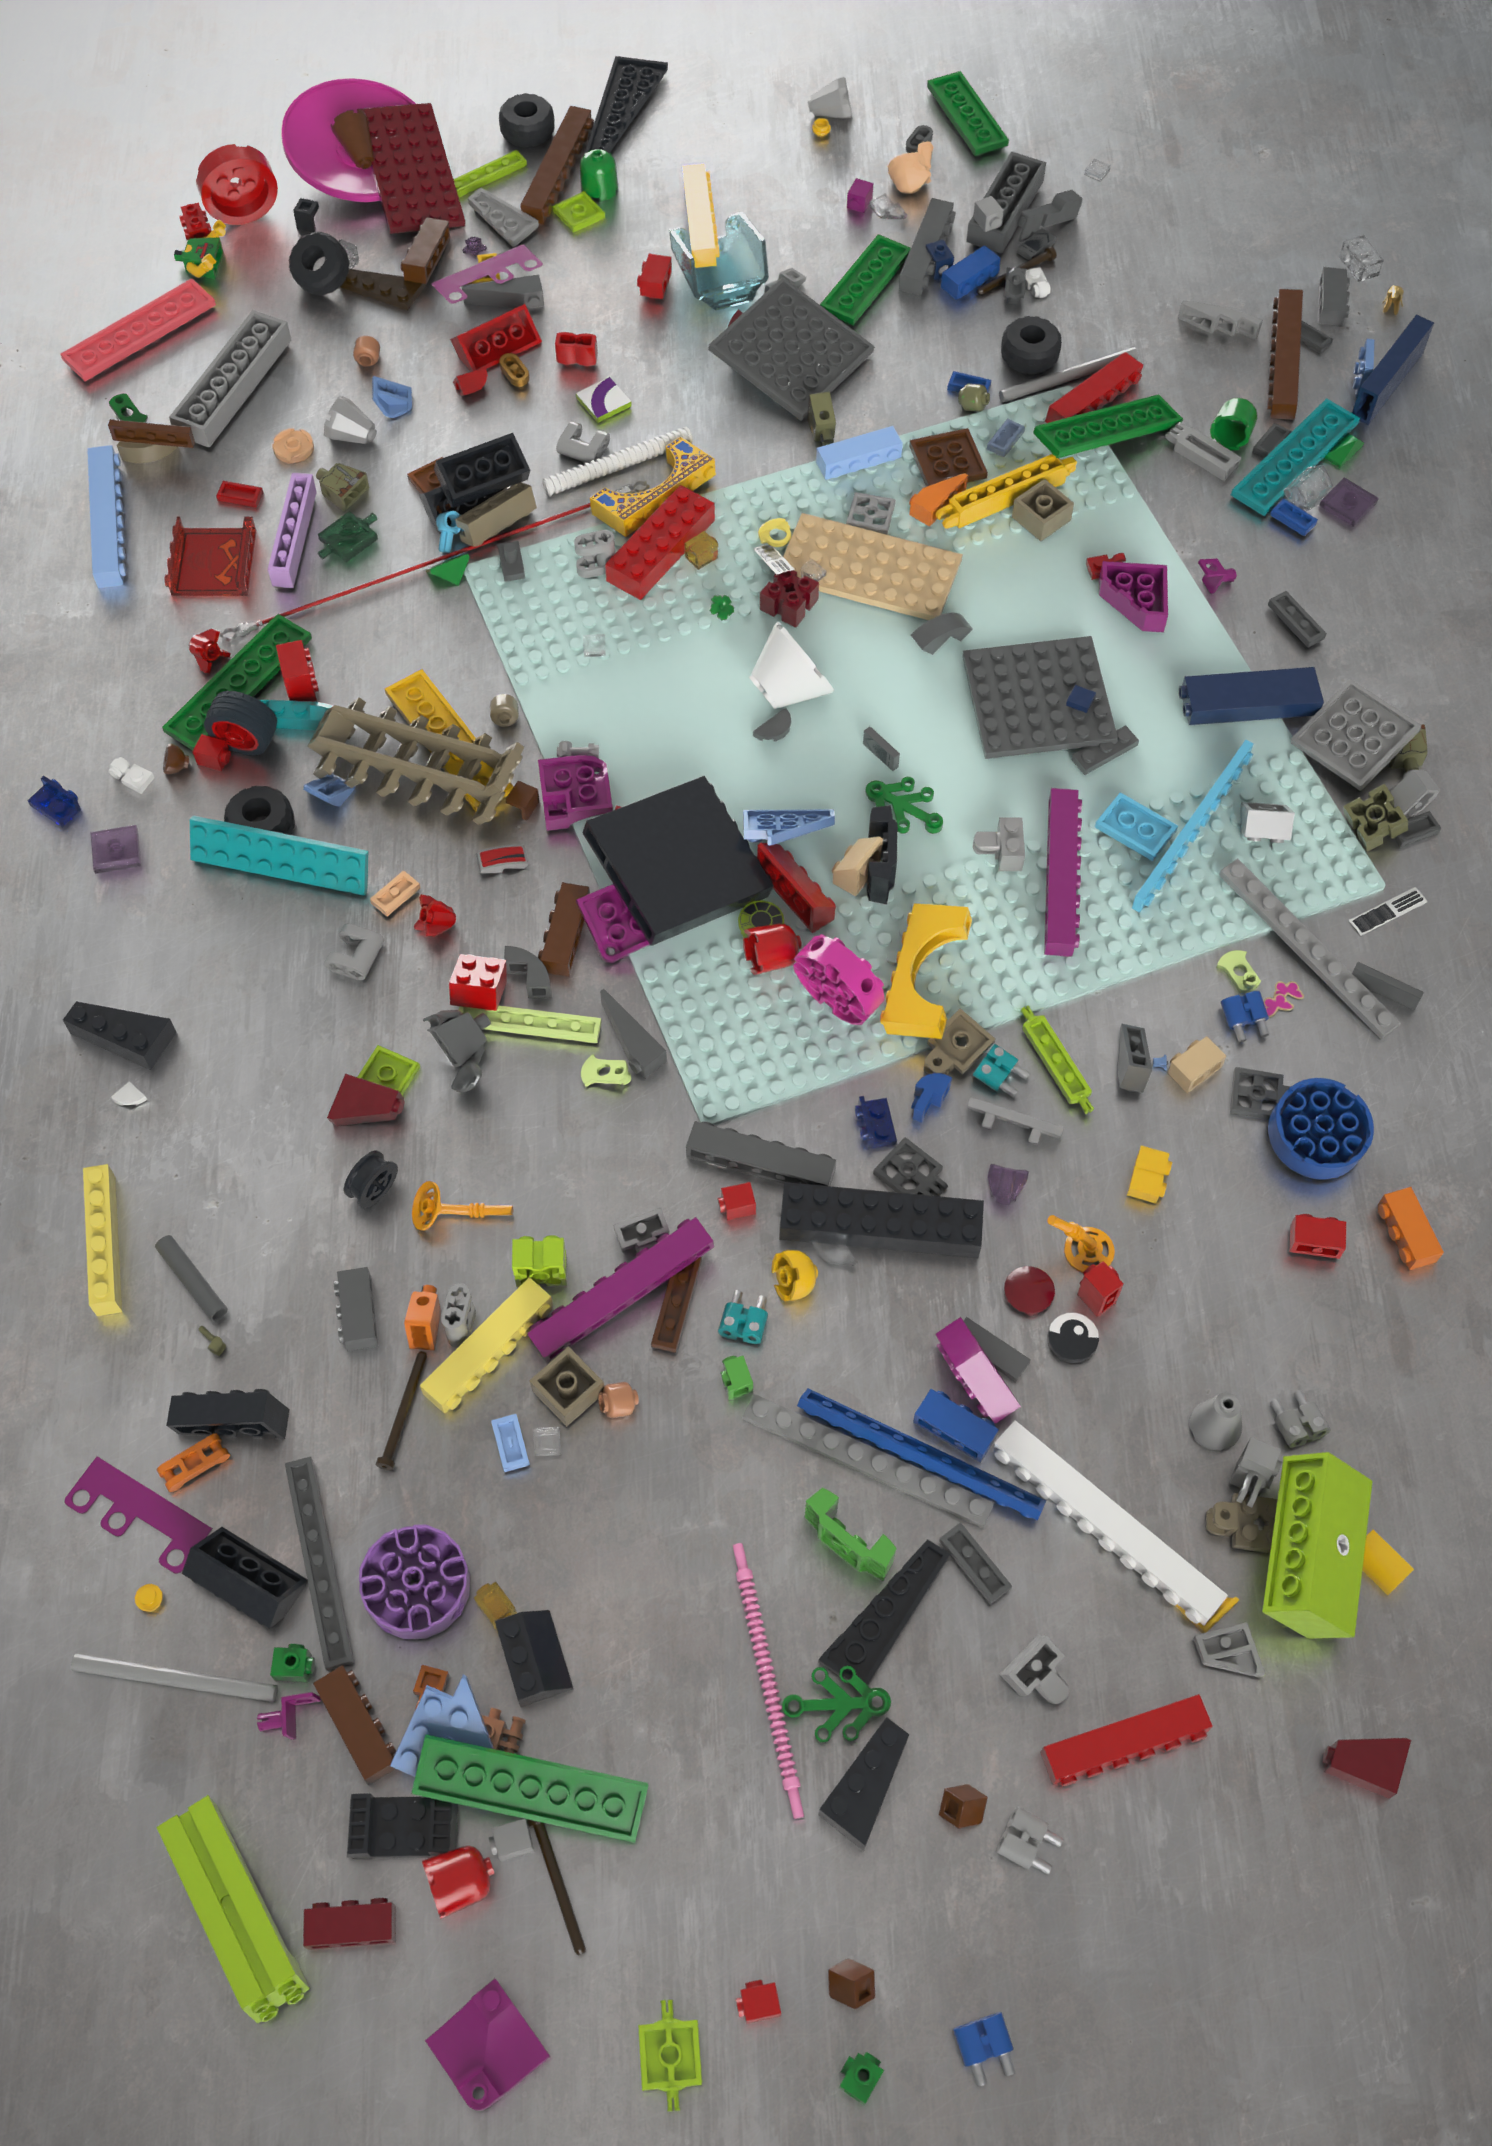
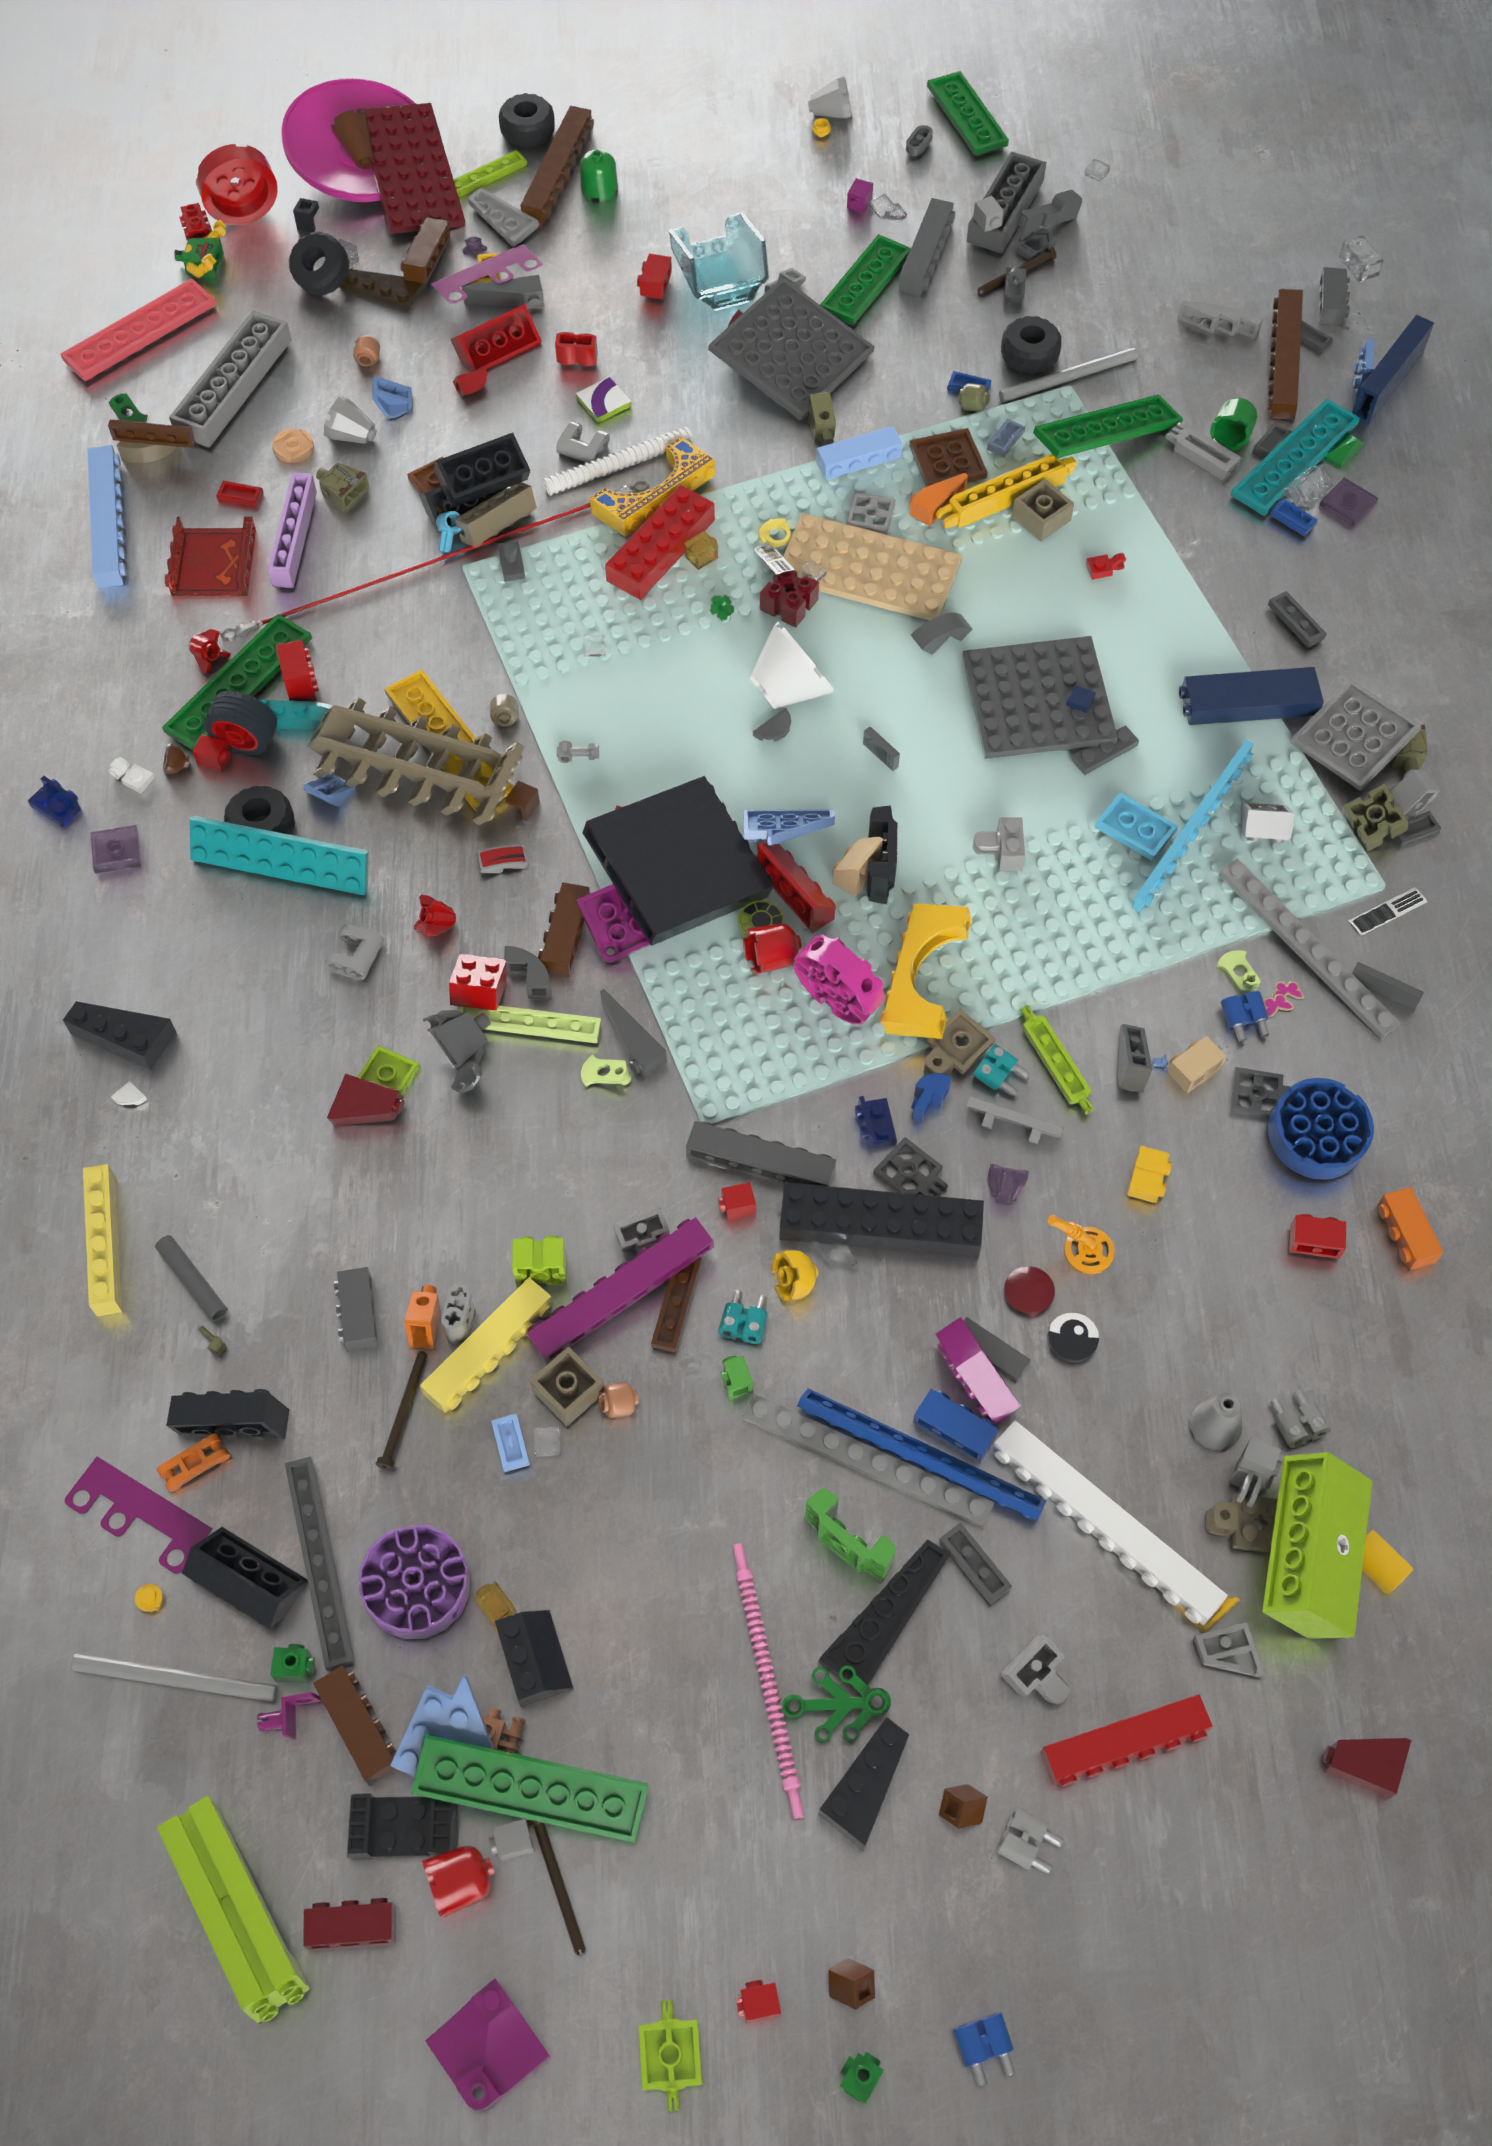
clear green plate [318,511,378,563] -> none
black wheel [343,1150,398,1208] -> none
light nougat plate [370,870,420,917] -> none
light orange dish [412,1181,514,1231] -> none
orange plate [413,1665,449,1710] -> none
green slope [425,554,470,586] -> none
pearl gold plate [500,353,530,387] -> none
magenta slope [538,755,613,831] -> none
lime tile [552,191,605,233] -> none
light grey connector [574,530,615,578] -> none
black wing [584,56,668,155] -> none
brick [682,164,720,268] -> none
green plant [865,777,943,834] -> none
light nougat head [887,141,933,194] -> none
dark blue bracket [926,240,954,280] -> none
blue brick [941,245,1001,300] -> none
white plate [1025,267,1050,299] -> none
magenta brick [1044,788,1082,957] -> none
red brick [1045,352,1143,423] -> none
red brick [1077,1261,1124,1317] -> none
magenta brick [1099,561,1168,632] -> none
magenta bracket [1198,558,1237,594] -> none
pearl gold piece [1382,286,1404,315] -> none

